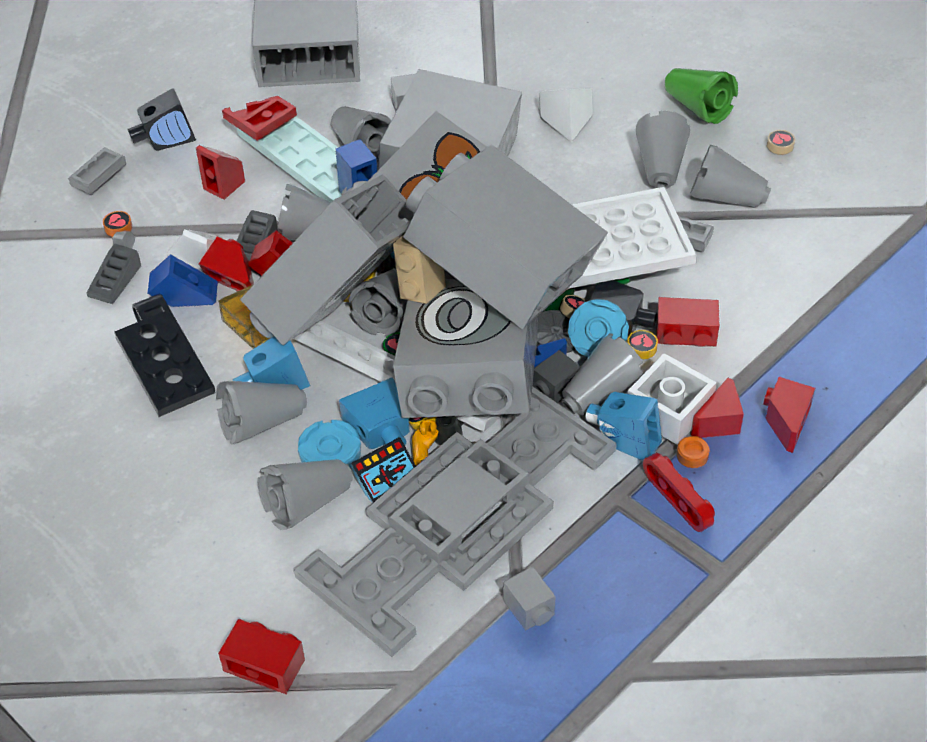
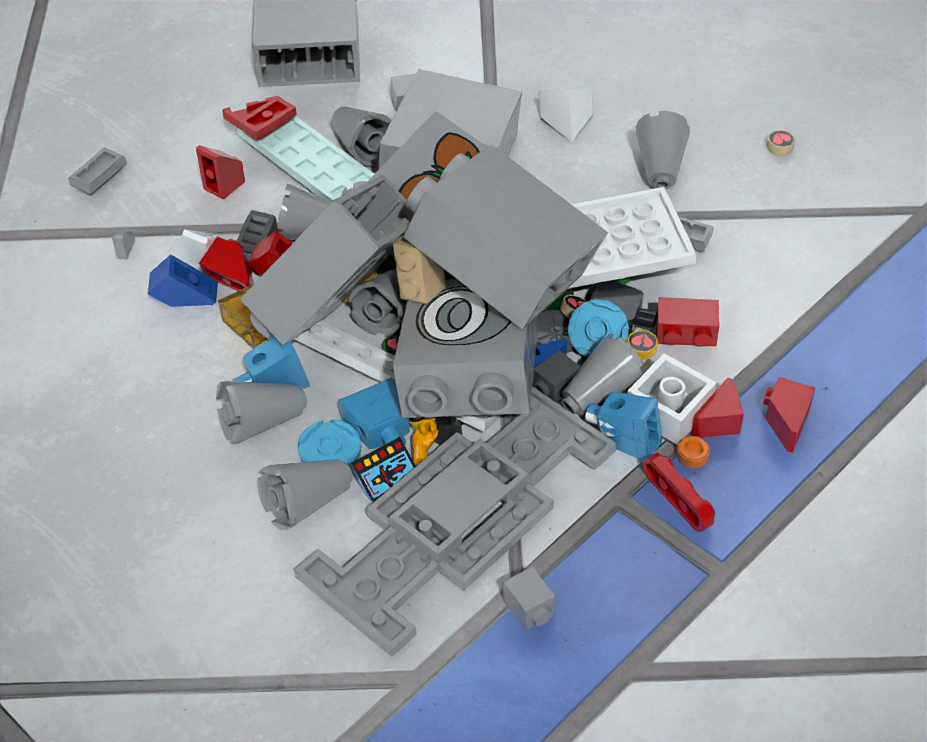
dark grey slope [87,244,141,304] -> none
tile [103,211,132,237] -> none
black hinge [114,293,216,417] -> none
torso [128,88,196,151] -> none
red brick [218,619,305,694] -> none
blue brick [335,139,377,194] -> none
bright green cone [665,68,738,124] -> none
light grey cone [690,144,771,207] -> none

